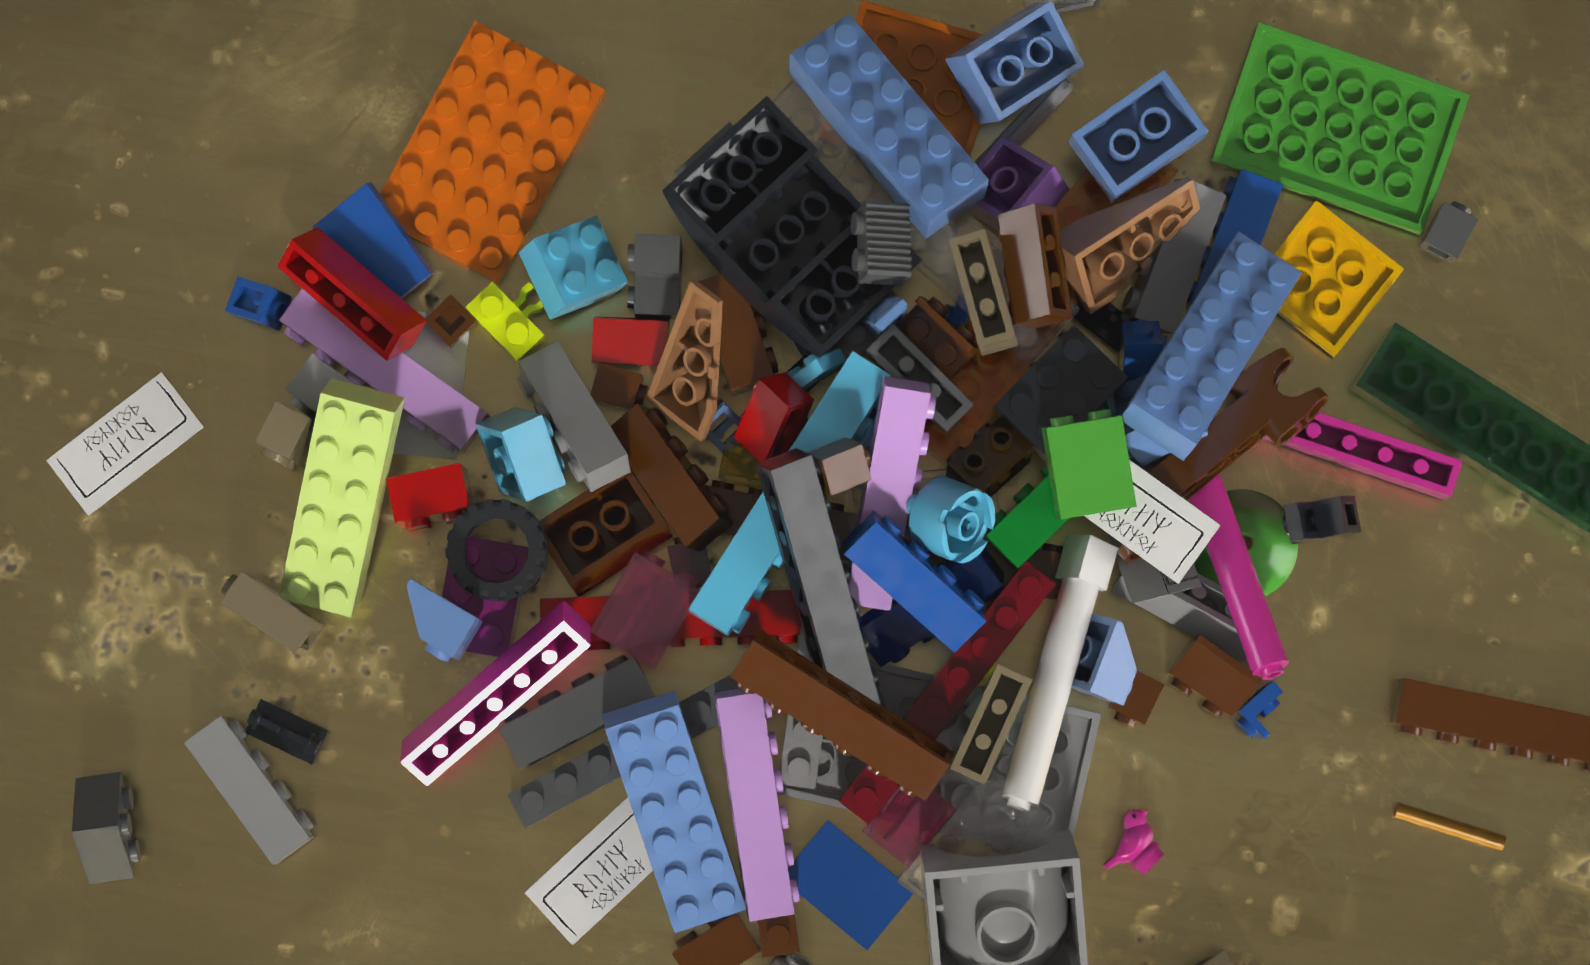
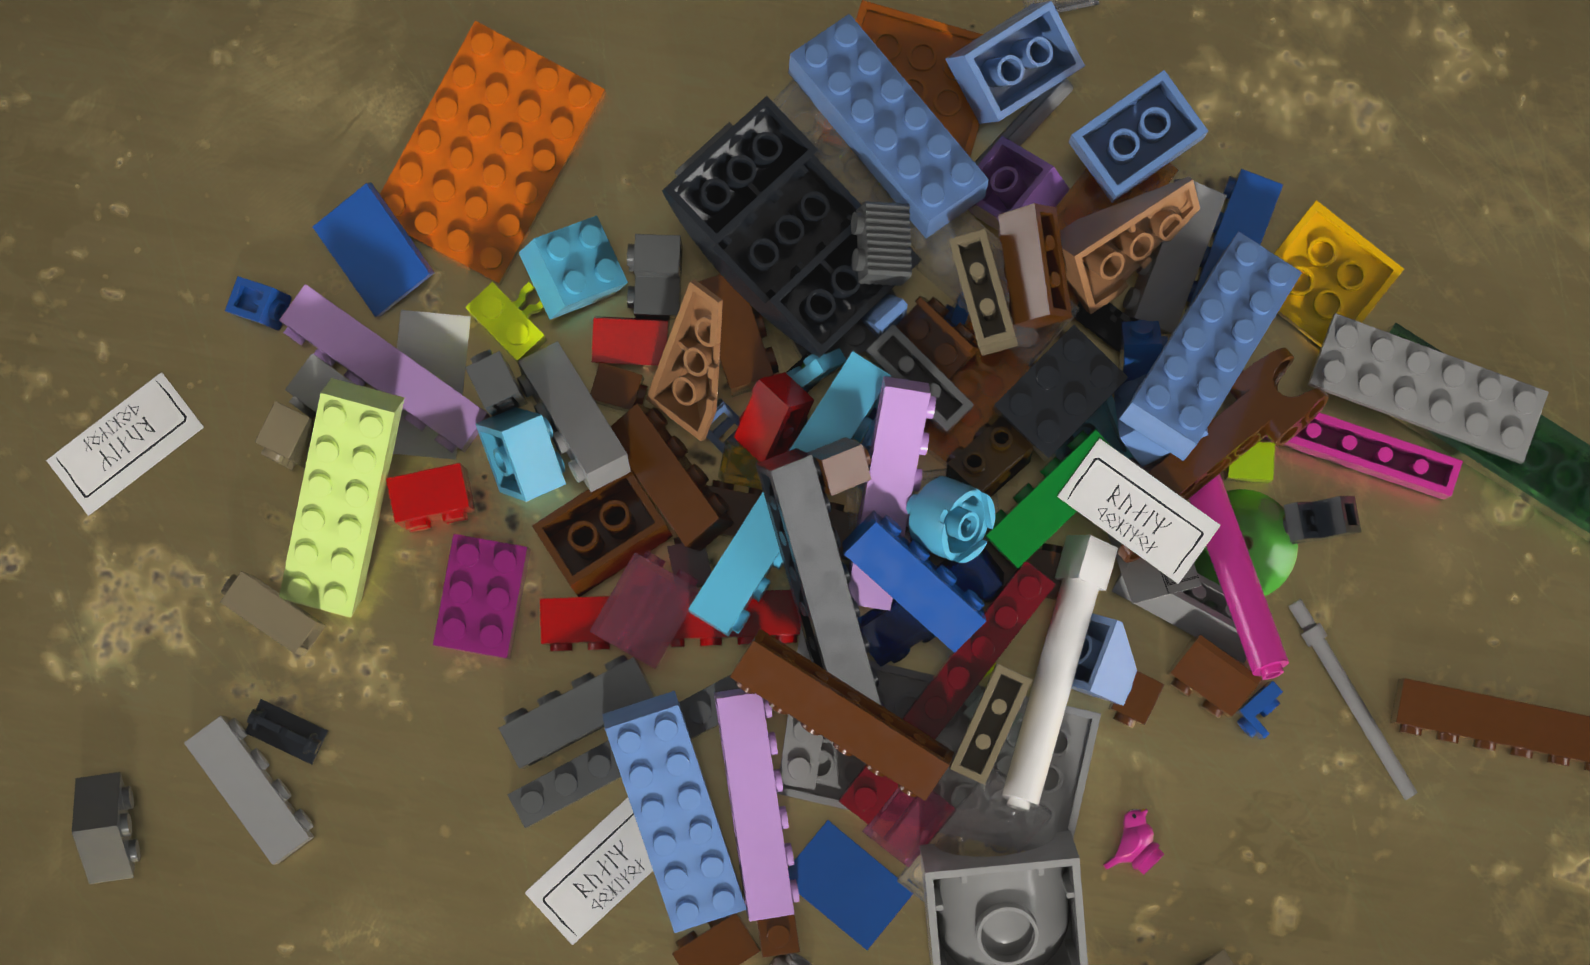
red brick [277,227,427,361] -> none
dark pink brick [400,600,590,786] -> none
medium blue slope [406,579,483,662] -> none
reddish brown tile [426,294,478,348] -> none
black tyre [445,499,549,601] -> none
bright green brick [1041,409,1137,519] -> none
bright green plate [1210,22,1470,235] -> none
pearl gold bar [1393,802,1506,850] -> none
dark grey brick [1419,201,1478,263] -> none
none -> dark grey brick [465,349,528,416]
none -> lime brick [1223,442,1275,483]
none -> light grey bar [1288,599,1418,800]
none -> light grey plate [1308,313,1549,464]

